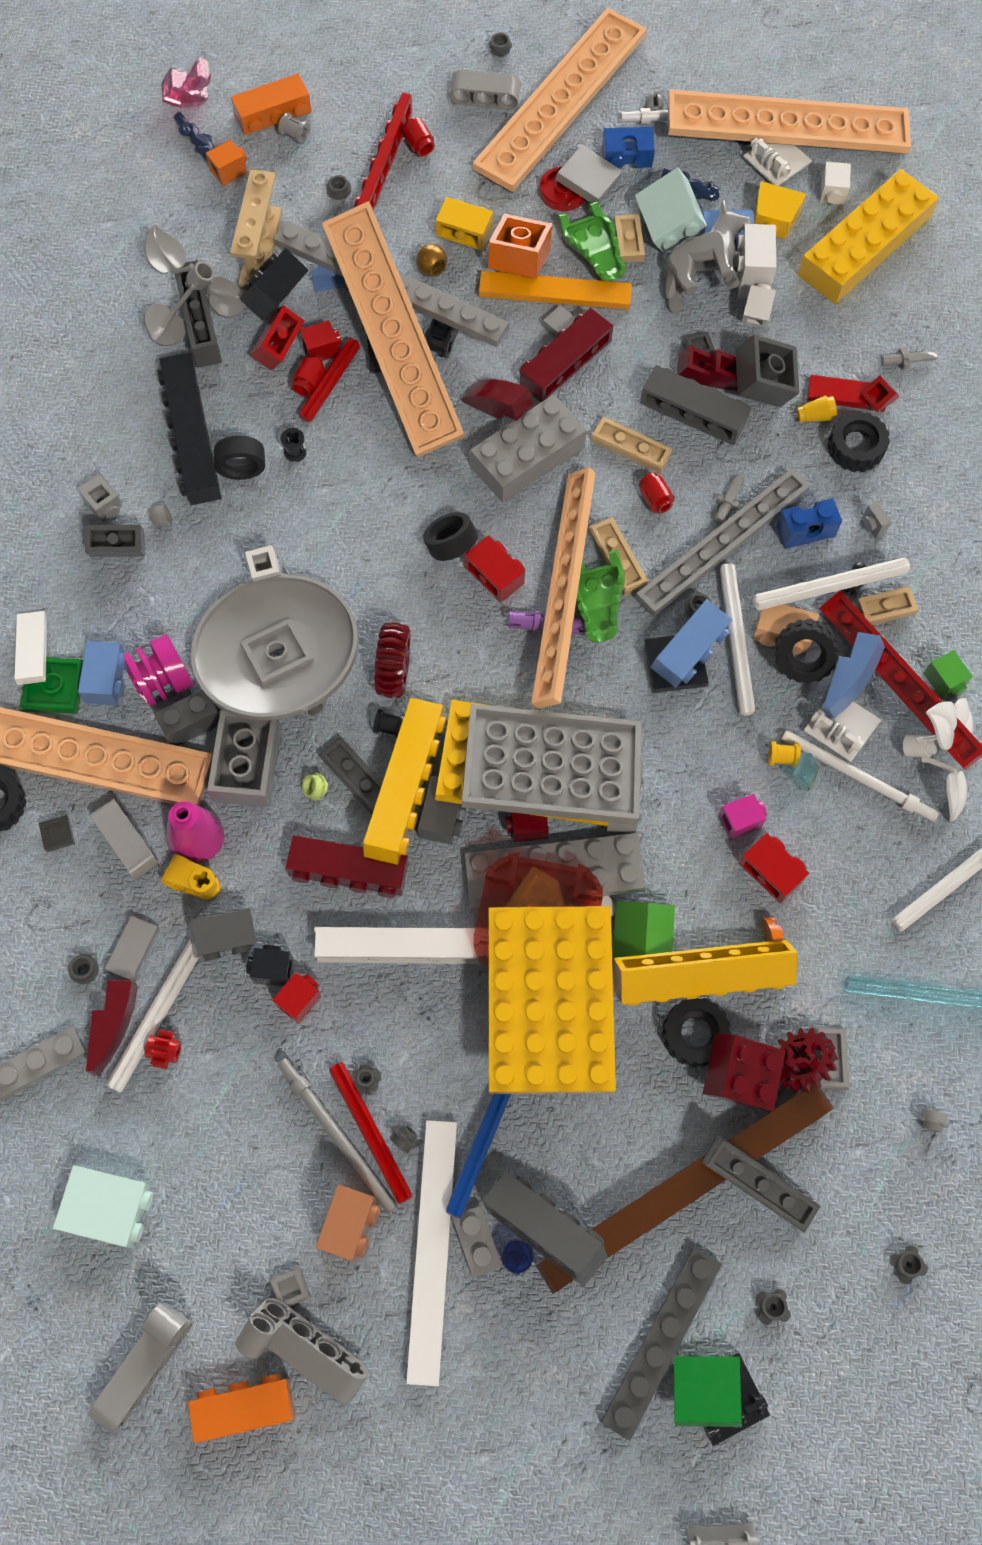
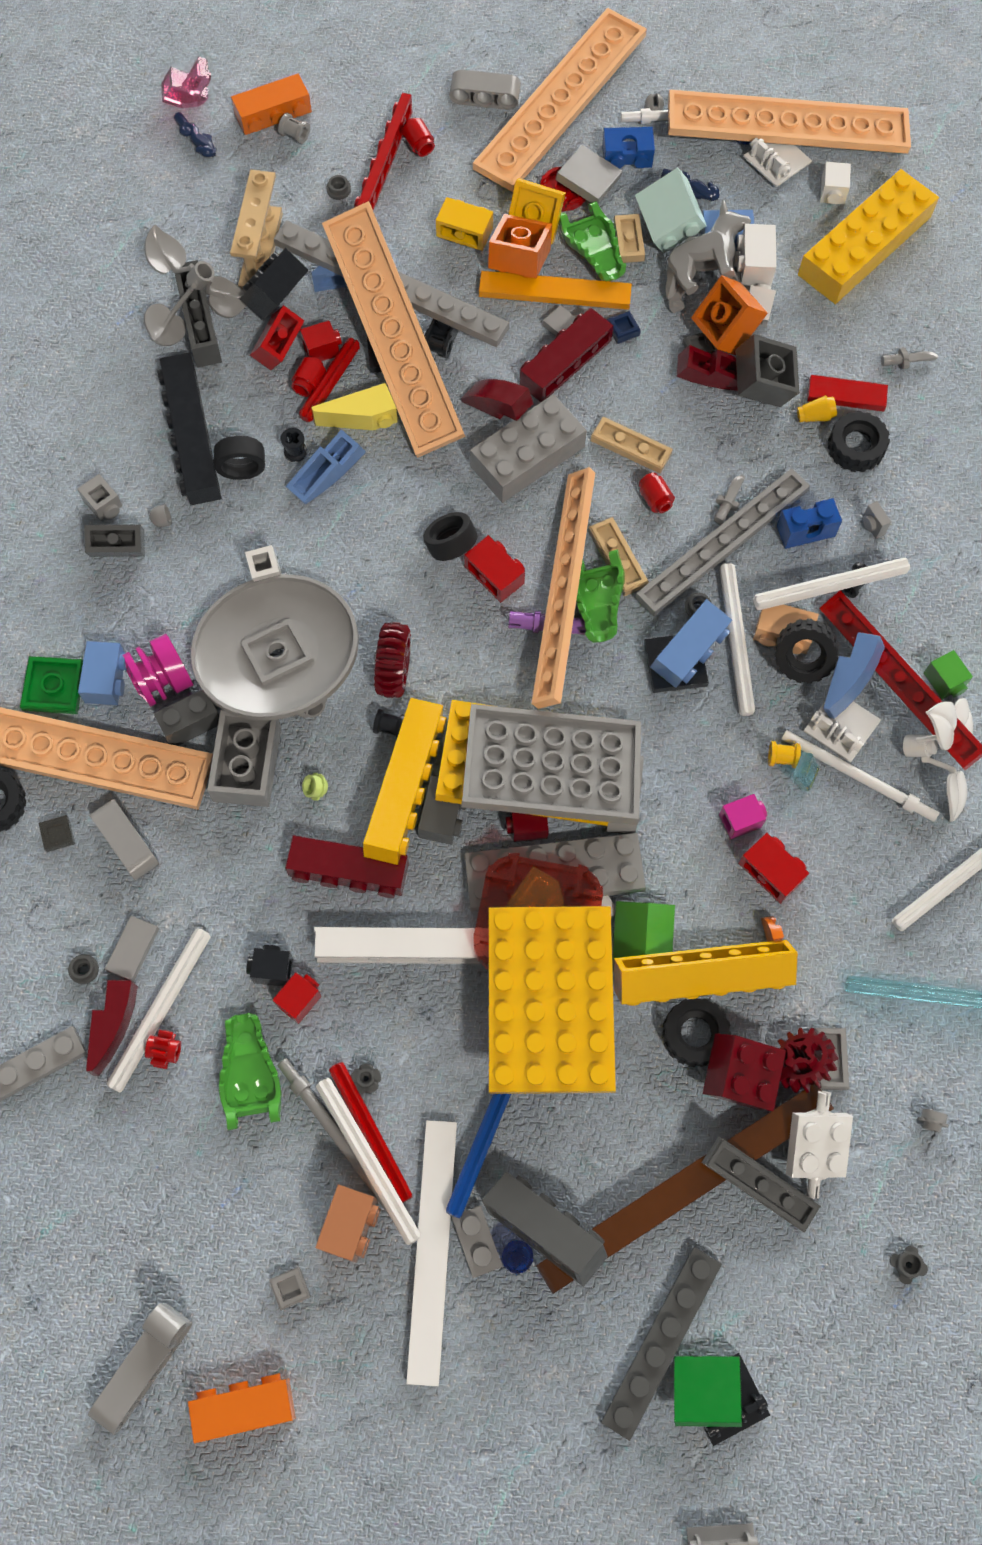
white tile [15,611,47,685] -> none
light aqua brick [53,1165,153,1249] -> none
yellow piece [160,854,221,901] -> none
dark pink cone [166,801,224,864] -> none
dark grey brick [187,908,257,962] -> none
orange brick [206,139,247,186] -> none
light grey beam [235,1298,368,1403] -> none
dark grey tile [319,737,383,815] -> none
dark grey plate [390,1124,420,1153] -> none
pearl gold piece [416,244,447,277] -> none
dark grey plate [489,33,512,57] -> none
dark grey brick [640,365,751,445] -> none
yellow torso [754,181,806,239] -> none
dark grey plate [755,1289,791,1325] -> none
tan plate [856,586,919,625] -> none
red slope [860,375,900,412] -> none
none -> bright green animal [219,1013,282,1130]
none -> medium blue slope [286,429,366,504]
none -> light yellow slope [311,383,398,430]
none -> white axle [316,1078,421,1245]
none -> yellow tile [508,178,566,245]
none -> dark blue tile [607,311,641,344]
none -> orange brick [691,275,768,355]
none -> white plate [786,1091,853,1199]

